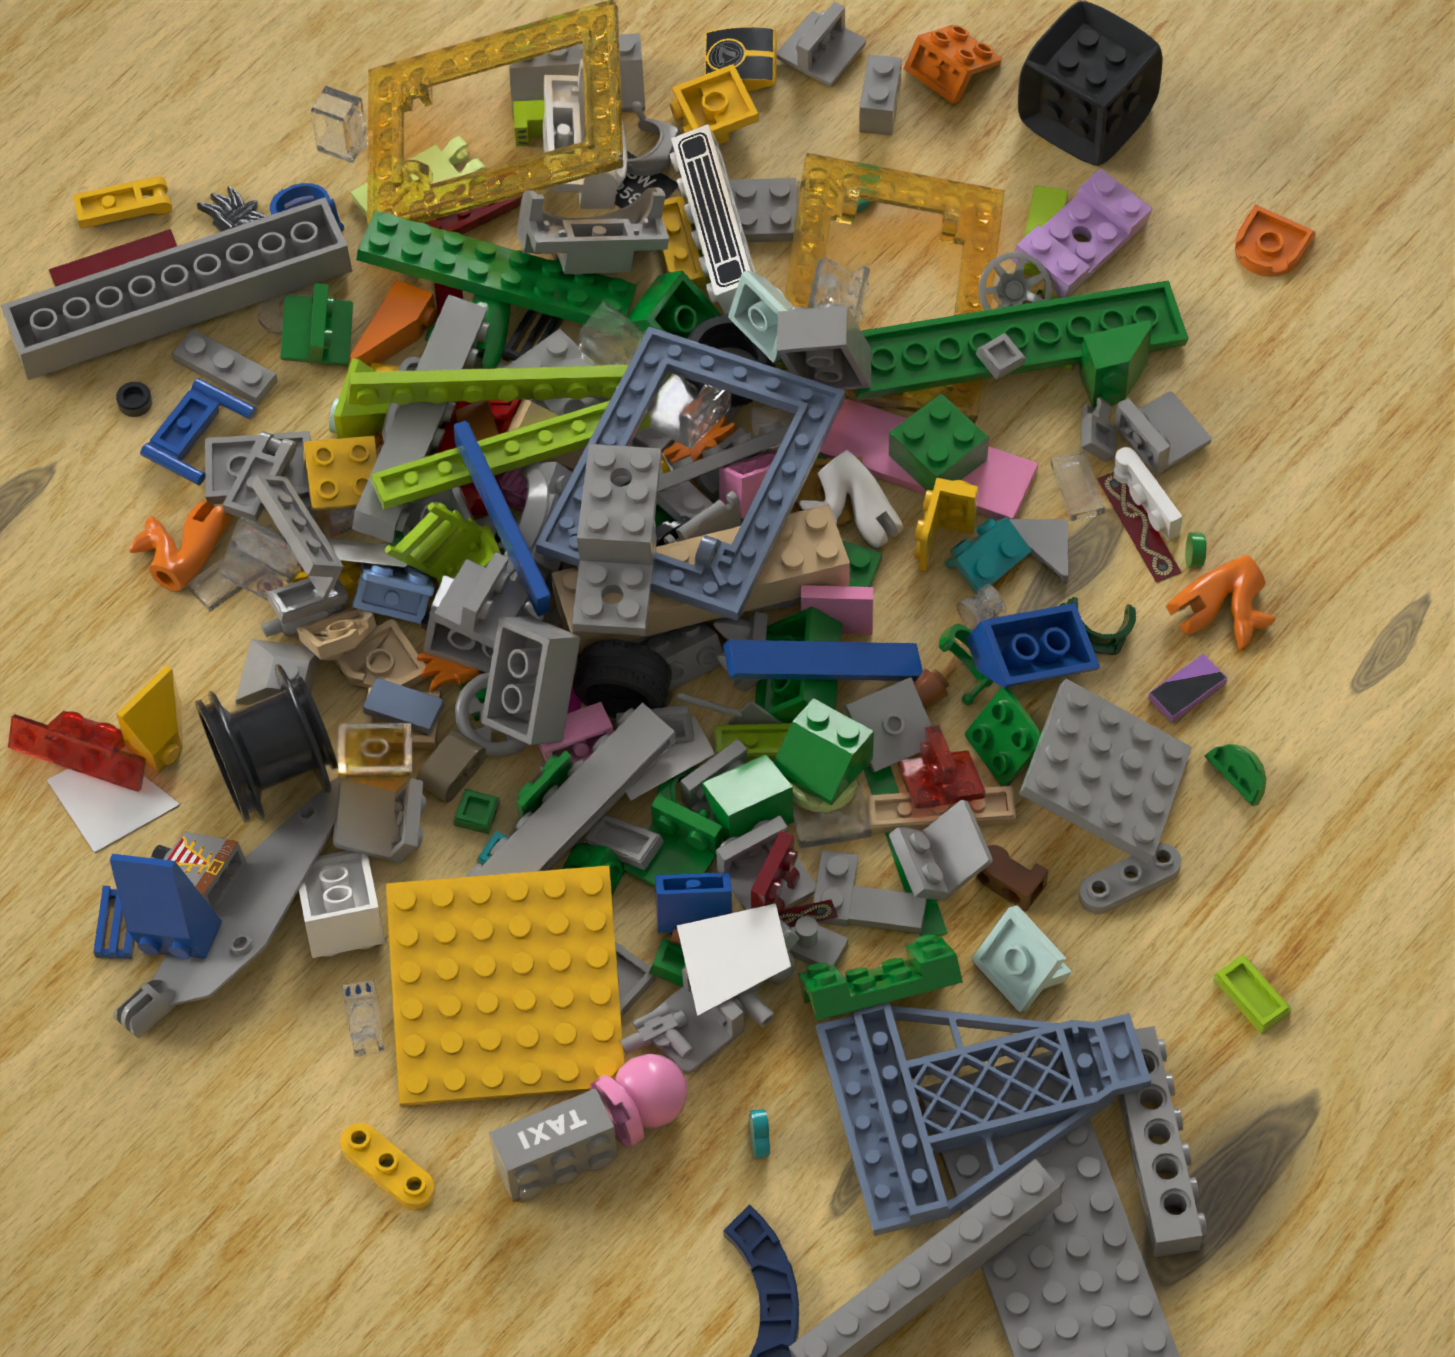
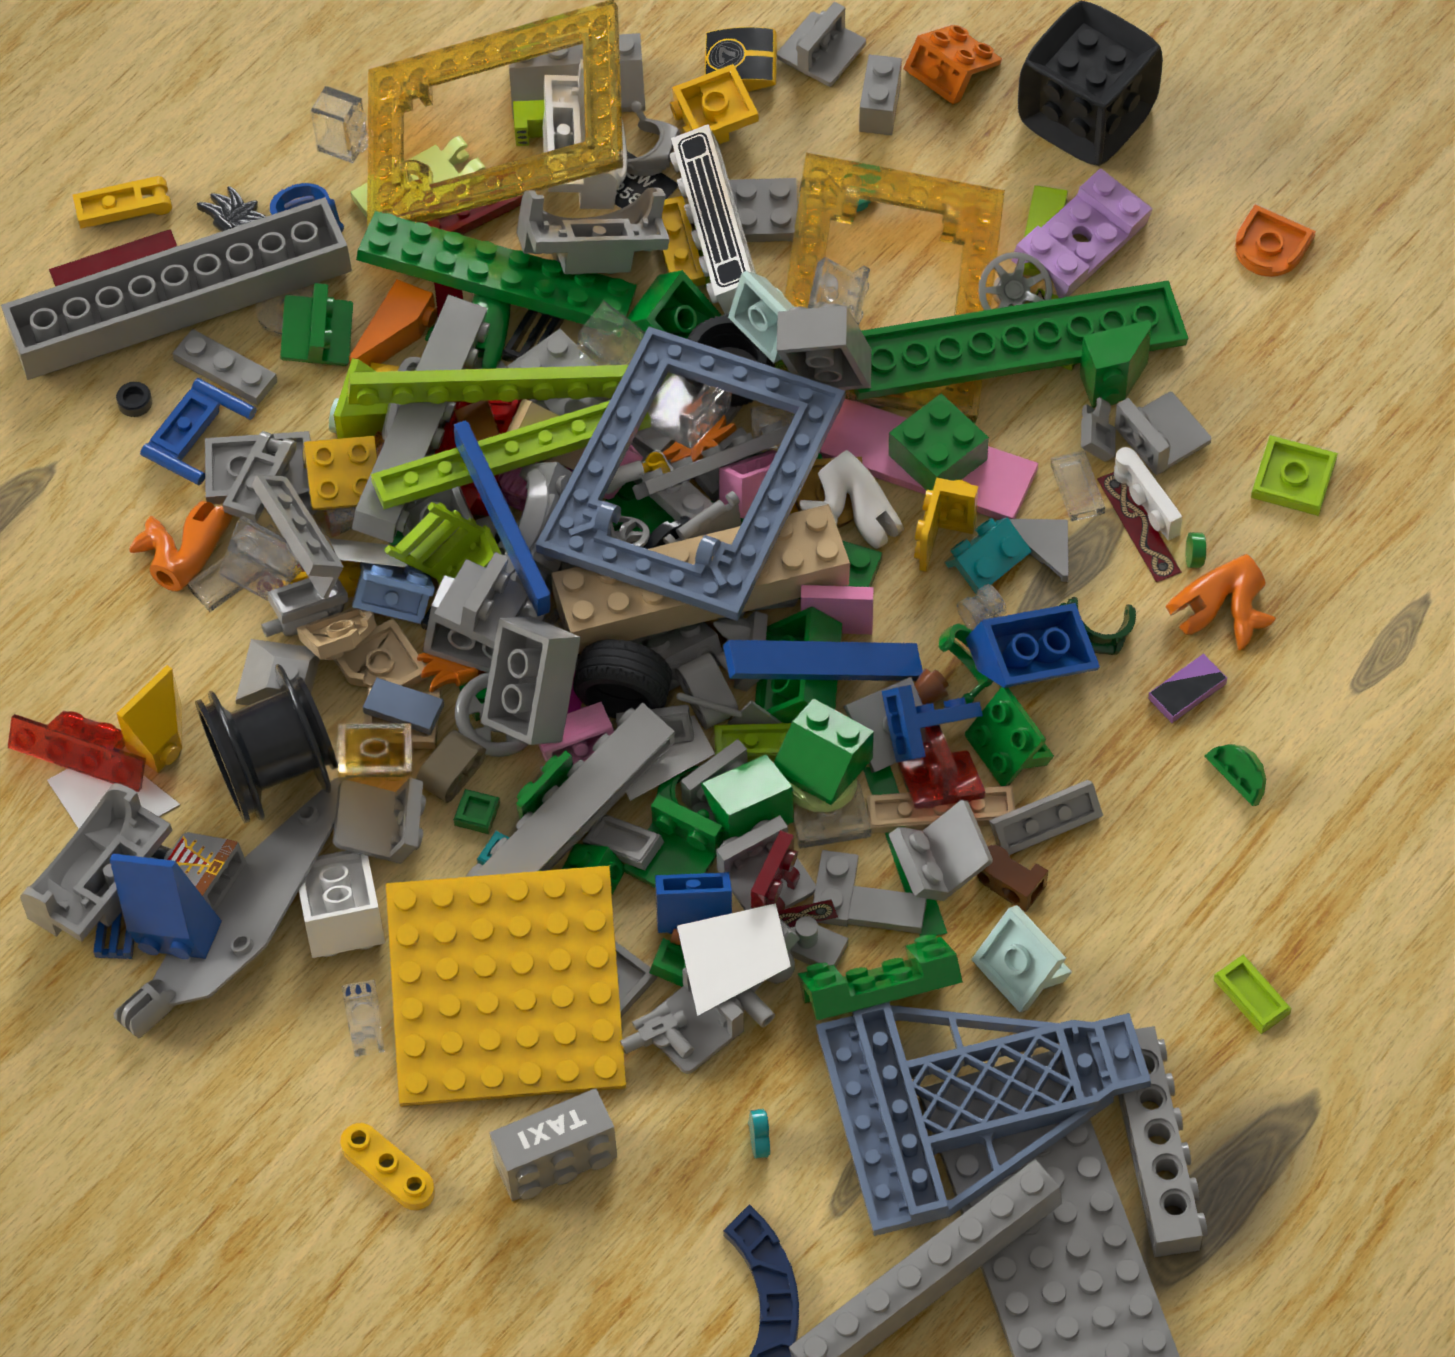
light grey bracket [572,444,662,636] -> none
bright pink tile [590,1054,687,1147] -> none
light grey tile [976,333,1026,380] -> none
light grey plate [1019,679,1192,864] -> none
light grey plate [1079,843,1181,914] -> none
none -> light grey piece [20,783,172,942]
none -> light grey beam [675,653,739,729]
none -> blue bracket [881,685,983,763]
none -> light grey plate [989,780,1103,855]
none -> lime tile [1251,435,1338,516]

